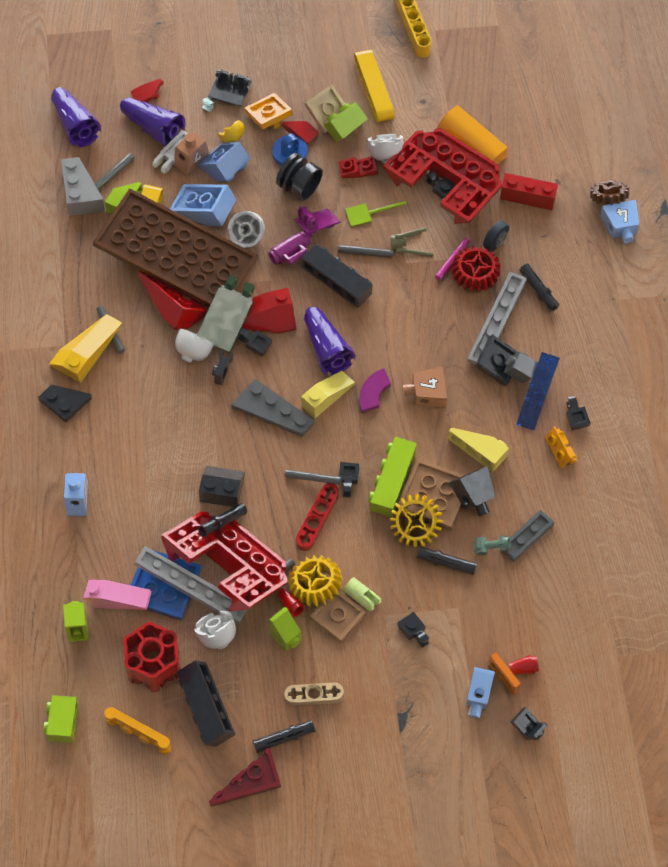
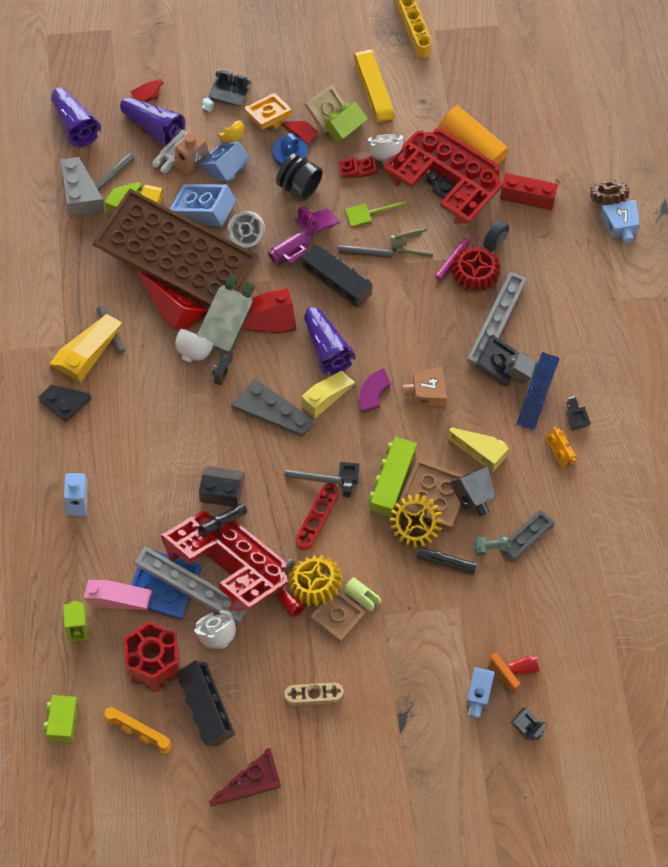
black plate [238,328,272,356] -> none
black pin [253,720,316,753] -> none
lime slope [270,607,301,651] -> none
black plate [397,612,429,648] -> none
black pin [519,263,560,311] -> none

